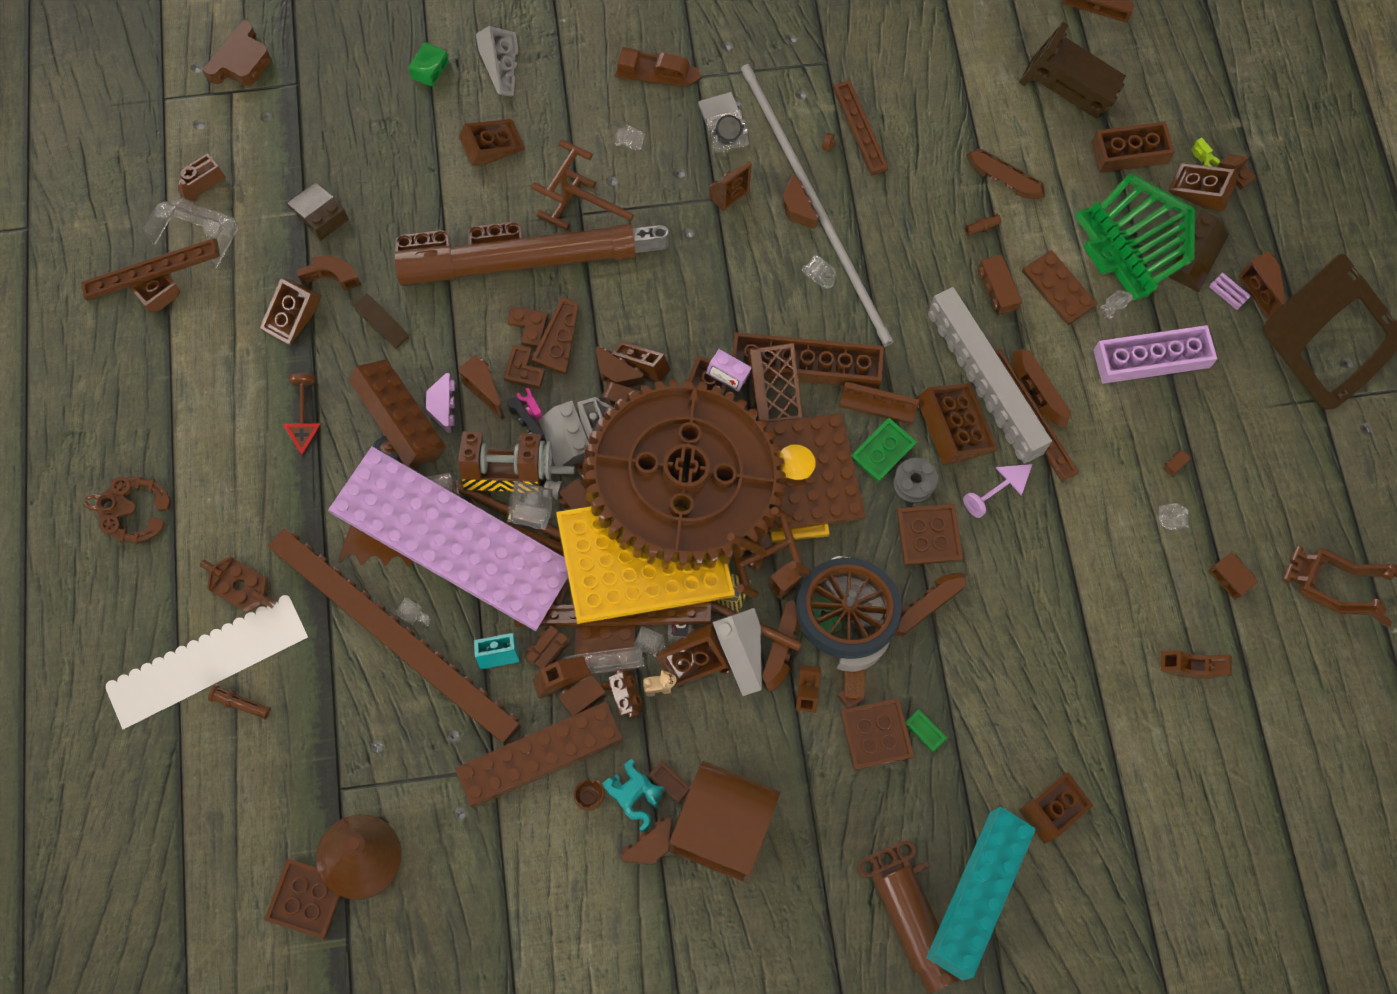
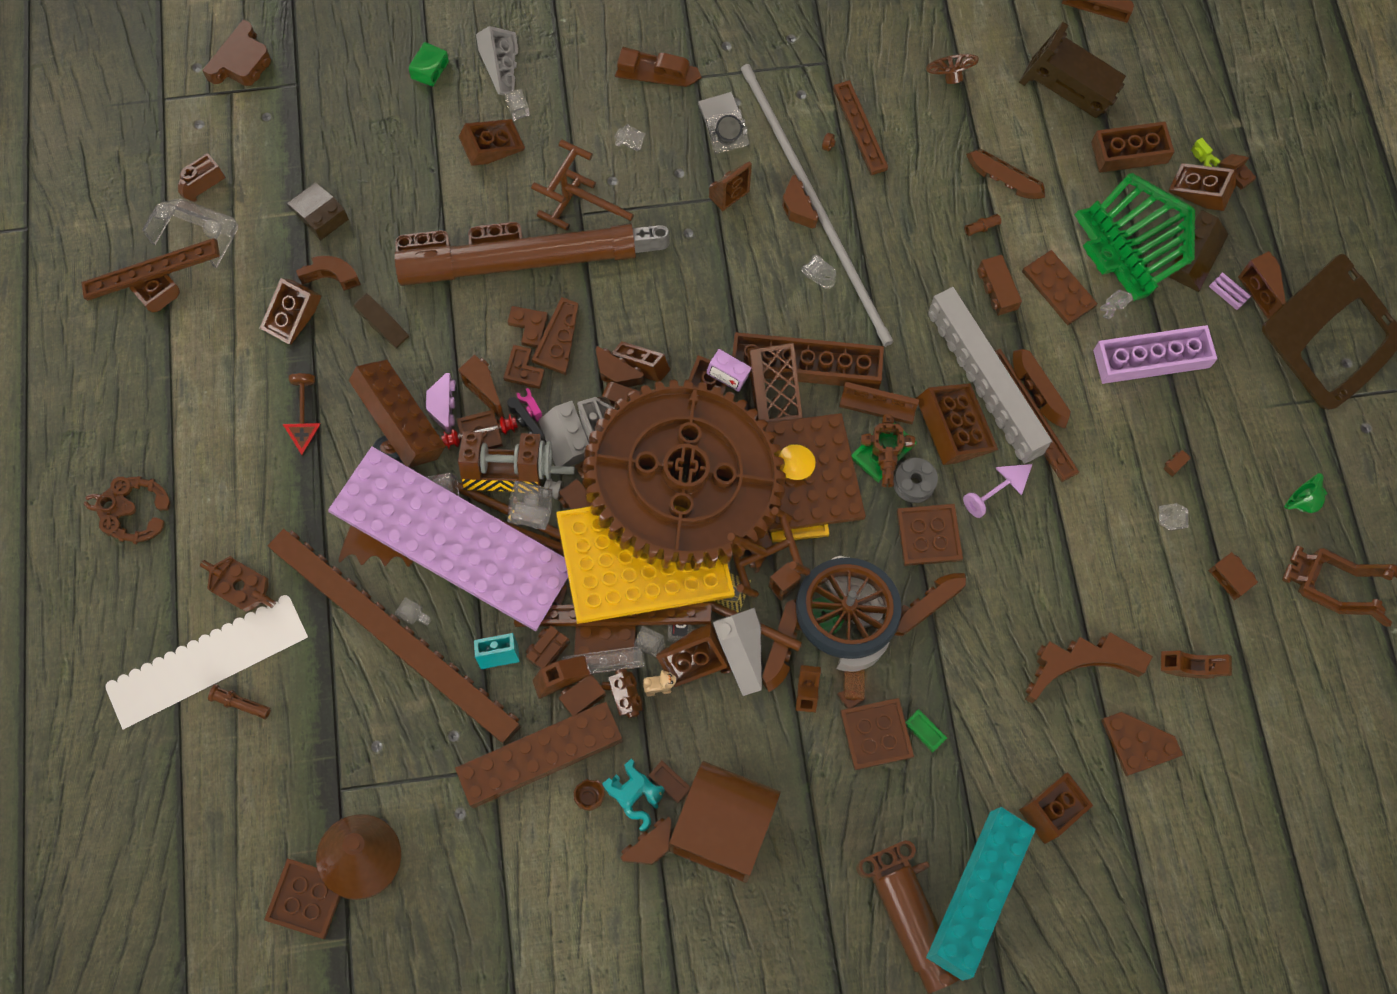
none -> reddish brown plate [441,410,518,449]
none -> clear brick [504,89,530,121]
none -> reddish brown piece [861,414,915,488]
none -> reddish brown wheel [926,54,979,84]
none -> reddish brown arch [1025,632,1153,703]
none -> reddish brown plate [1101,712,1183,776]
none -> green hat [1284,473,1327,513]

